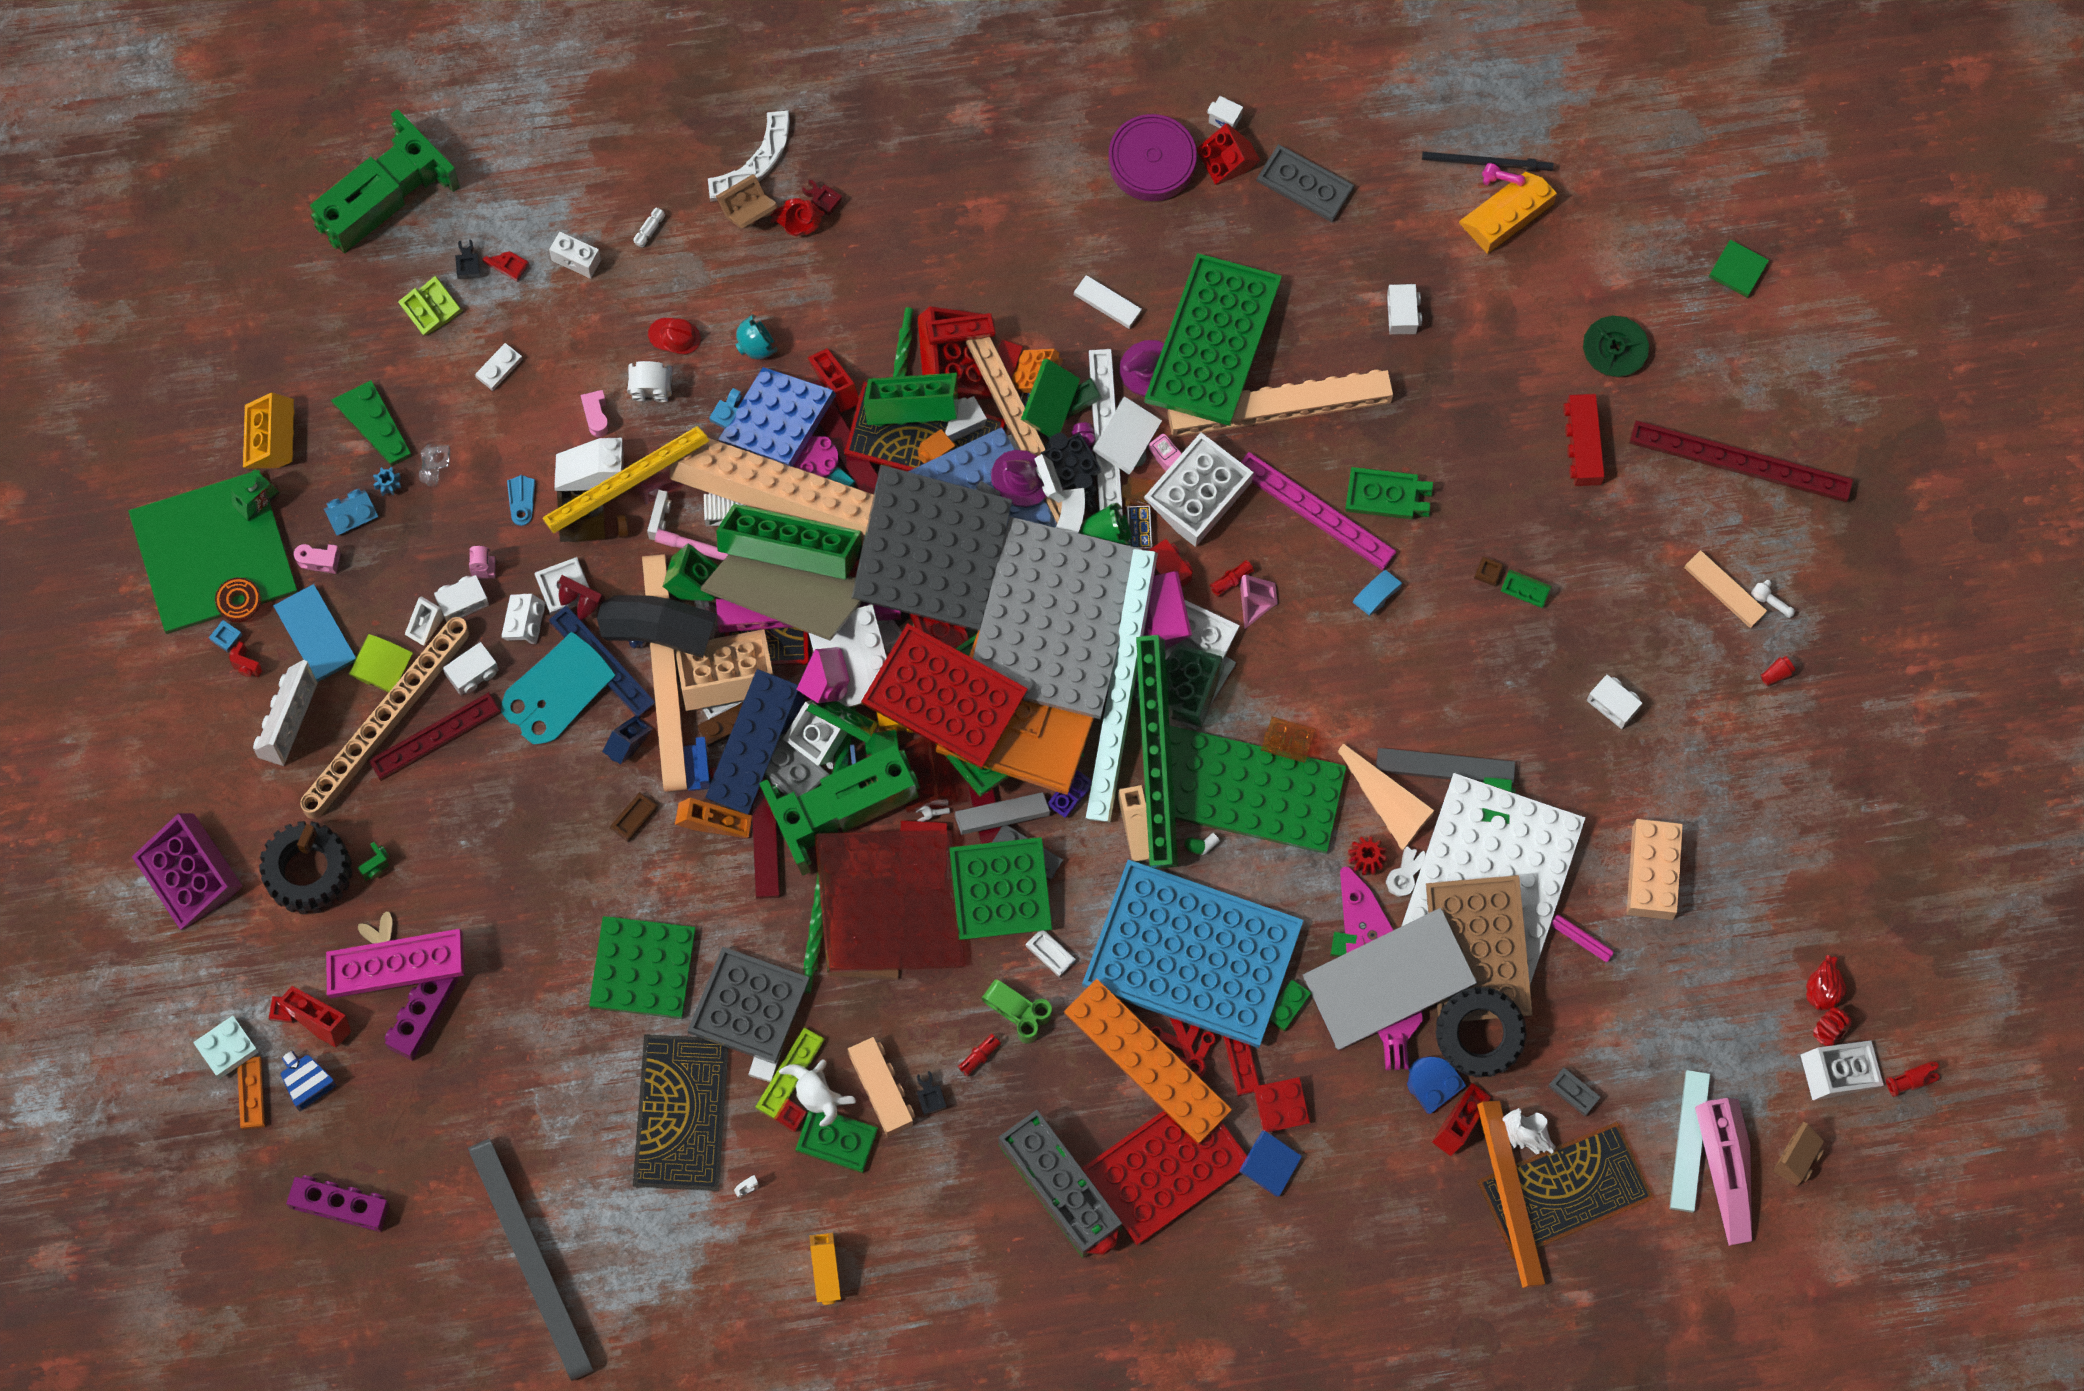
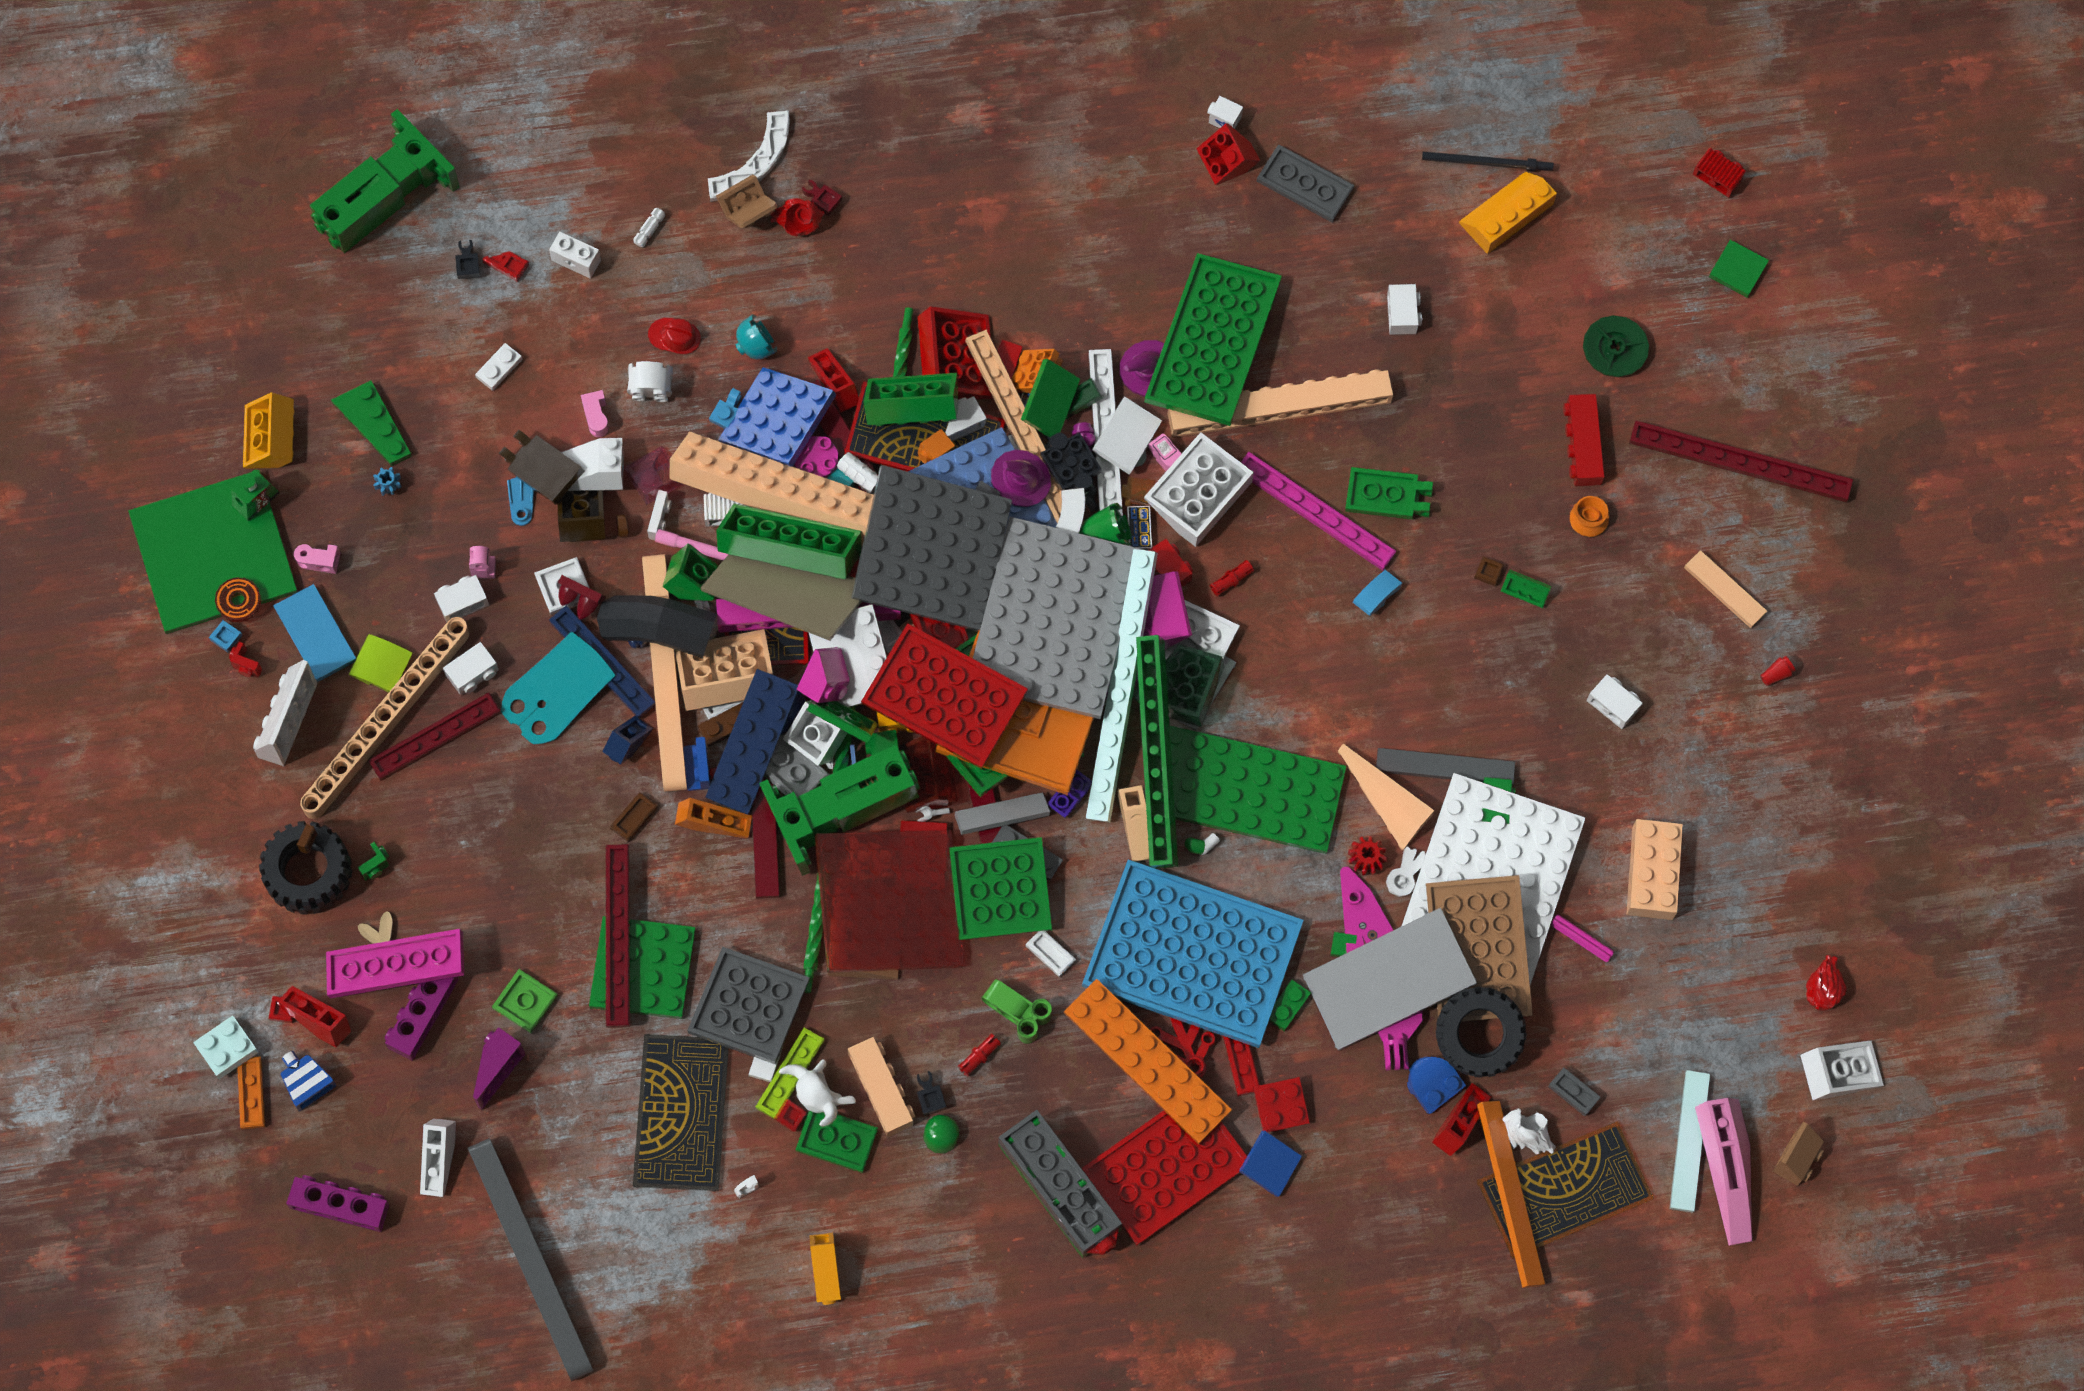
magenta slope [132,813,243,930] -> none
dark azure bracket [324,489,378,535] -> none
lime slope [399,276,463,336] -> none
white slope [405,597,444,646] -> none
clear bracket [419,443,450,486] -> none
white bracket [501,594,545,644] -> none
yellow tile [543,426,709,534] -> none
red tile [925,313,996,345] -> none
white plate [1034,454,1066,503] -> none
white tile [1074,275,1142,329] -> none
magenta brick [1108,114,1196,201] -> none
bright pink slope [1240,575,1278,629] -> none
clear orange hinge [1261,717,1316,763] -> none
dark pink piece [1482,163,1525,186] -> none
white piece [1751,580,1795,618] -> none
red gear [1813,1007,1852,1046] -> none
red piece [1886,1061,1939,1097] -> none
none -> white slope [420,1118,456,1197]
none -> magenta slope [473,1027,526,1110]
none -> bright green tile [492,969,558,1033]
none -> dark brown tile [499,430,585,505]
none -> dark red tile [606,844,630,1028]
none -> white axle [837,452,878,495]
none -> green hair [923,1115,960,1154]
none -> orange piece [1570,496,1609,537]
none -> red brick [1692,148,1746,198]

